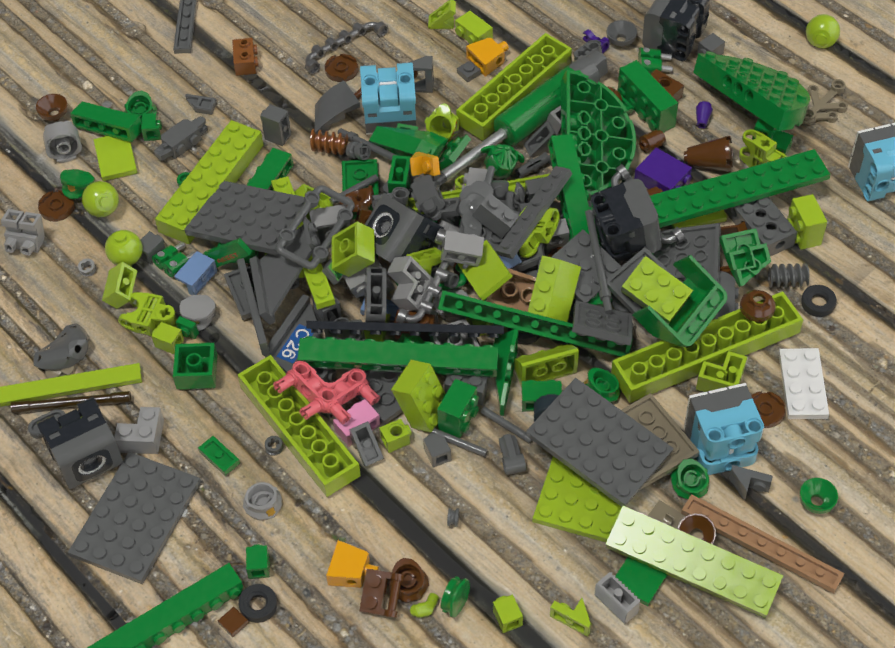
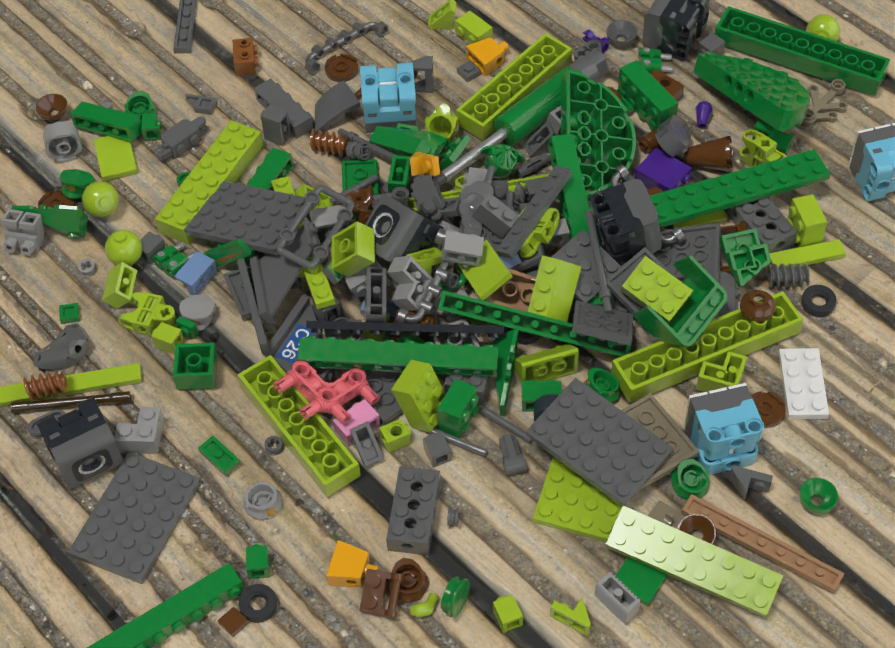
none -> green wedge [11,205,88,239]
none -> dark orange piece [23,369,68,401]
none -> green tile [59,303,80,324]
none -> dark grey brick [254,78,313,139]
none -> dark grey brick [386,466,441,556]
none -> dark grey brick [655,114,691,157]
none -> green brick [715,6,890,96]
none -> lime tile [769,239,846,267]

